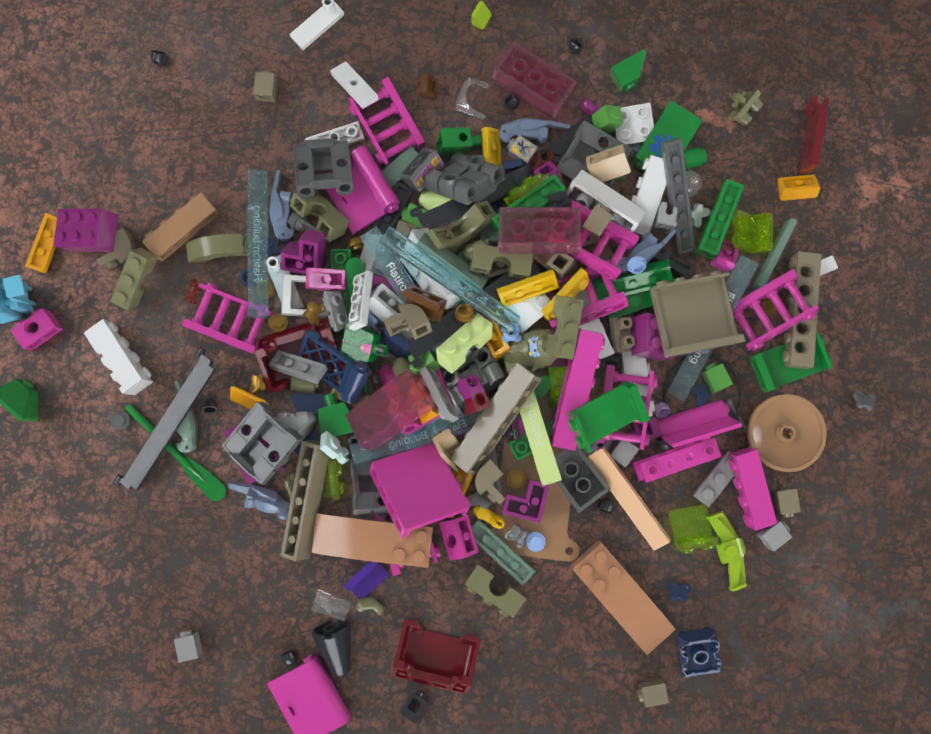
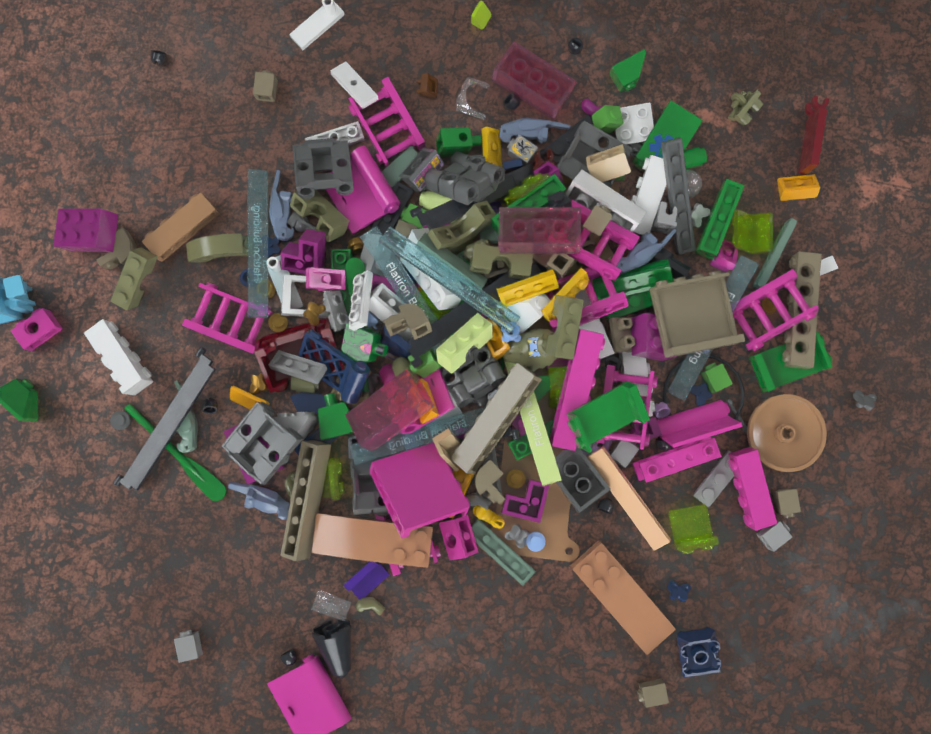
light orange plate [25,213,57,274] -> none
clear red piece [185,279,201,304] -> none
light aqua plate [320,431,349,464] -> none
dark red windscreen [392,620,481,694] -> none
black brick [399,691,431,724] -> none
reddish brown panel [402,285,447,322] -> none
light grey plate [419,366,459,422] -> none
pearl gold plate [455,303,475,322] -> none
leg [457,374,490,416] -> none
olive arch [465,563,527,618] -> none
light blue plate [627,256,646,274] -> none
lime plate [706,510,747,591] -> none

